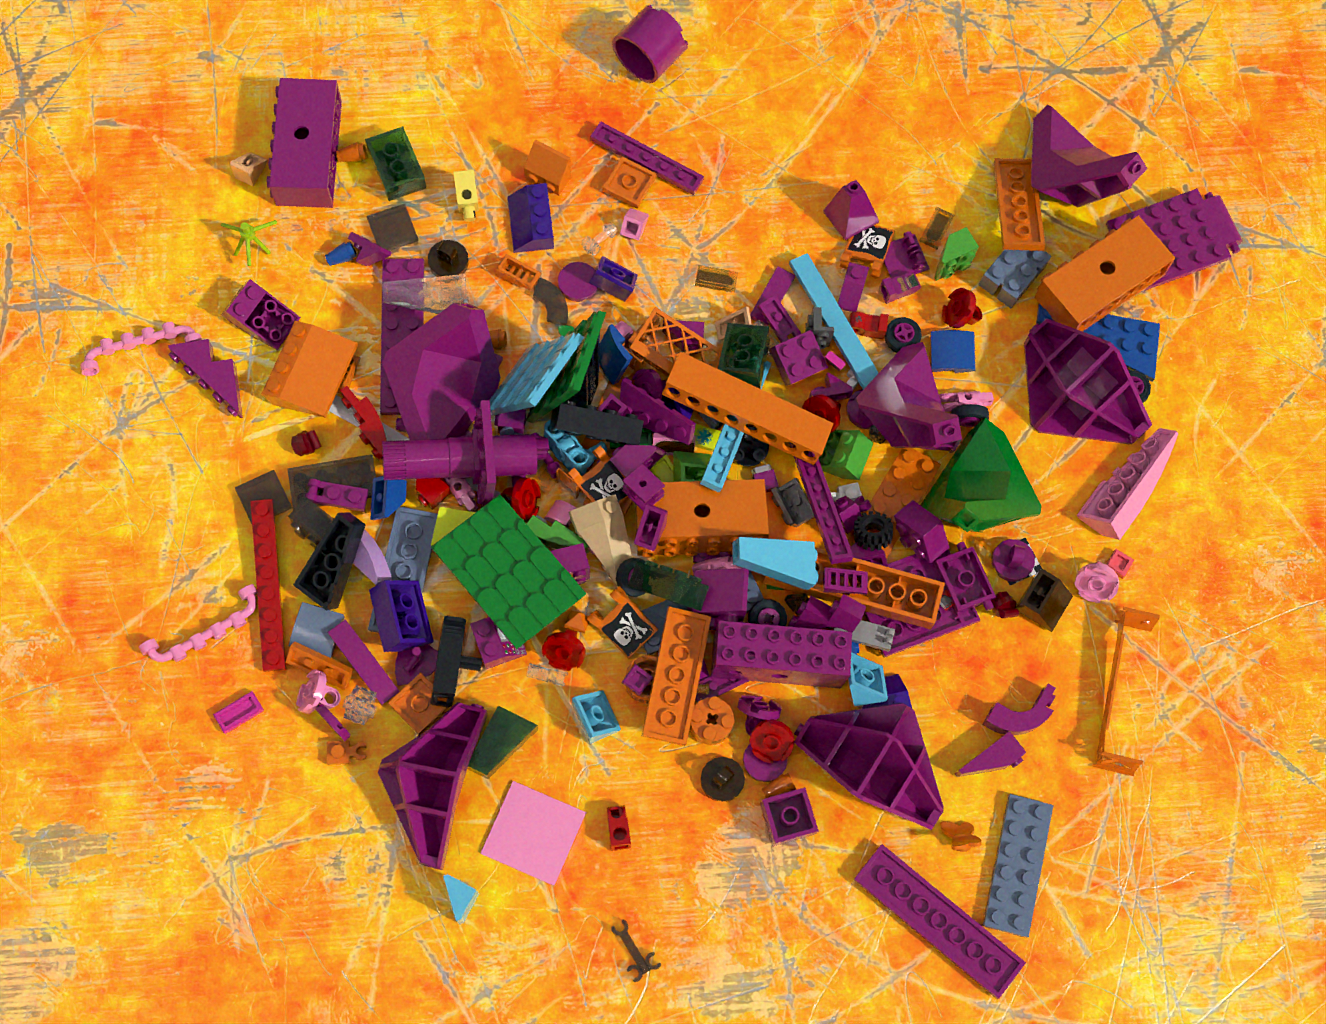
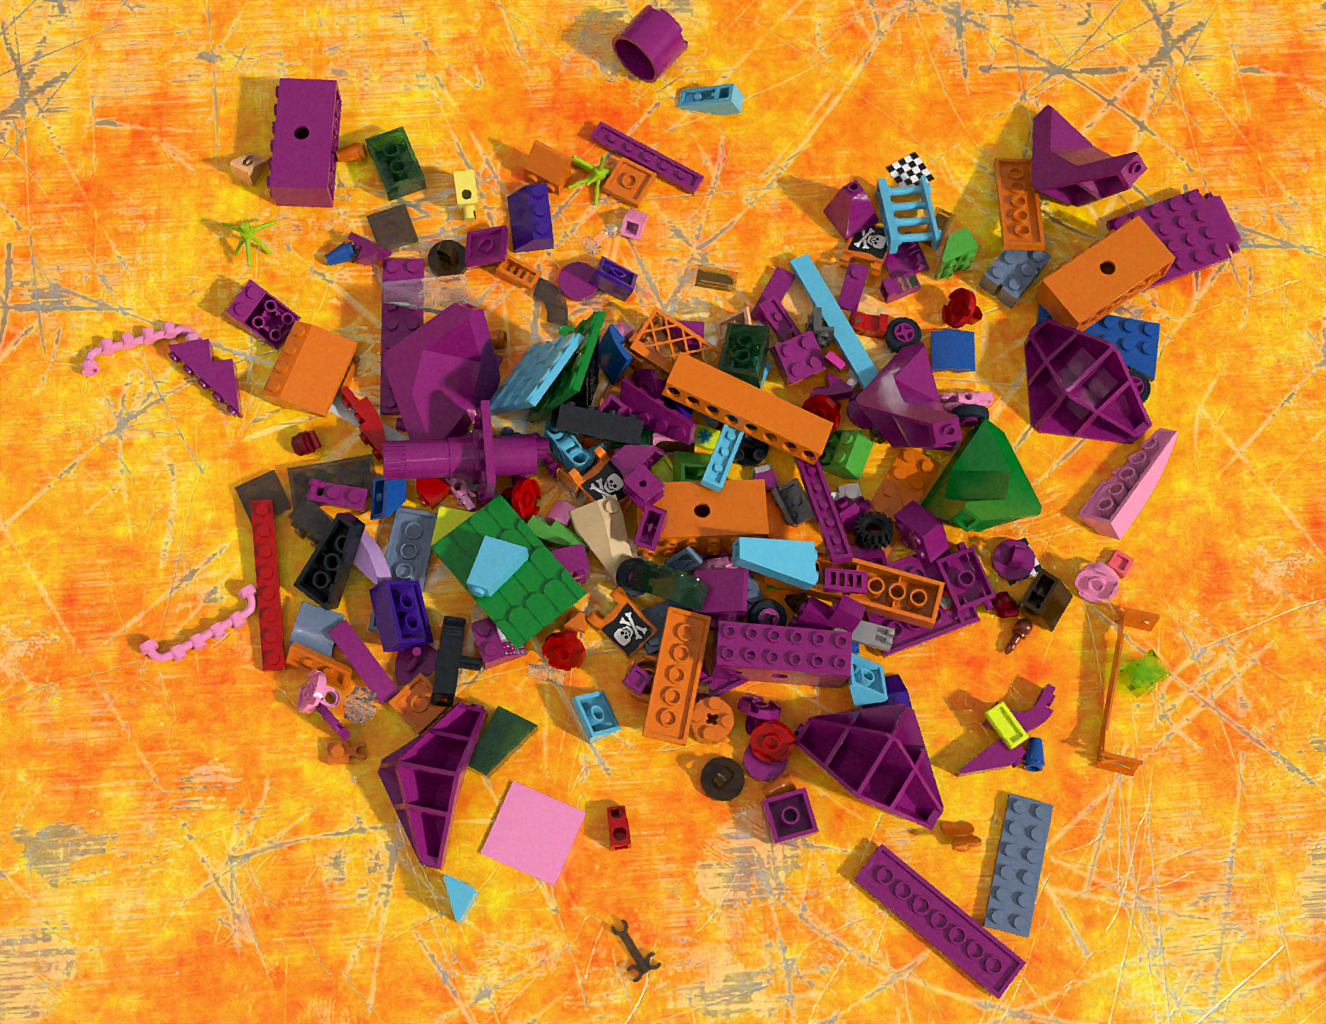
dark pink tile [213,691,264,734] -> none
magenta brick [494,409,526,434] -> none
none -> magenta plate [465,225,508,267]
none -> medium azure slope [467,535,529,597]
none -> lime plant [567,154,612,206]
none -> sand blue slope [664,546,703,578]
none -> medium azure slope [678,83,744,115]
none -> medium azure fence [875,175,942,254]
none -> sticker [886,152,935,187]
none -> neon yellow tile [984,701,1029,750]
none -> copper bar [1005,618,1033,655]
none -> blue cone [1023,737,1045,772]
none -> clear neon green brick [1118,649,1171,698]

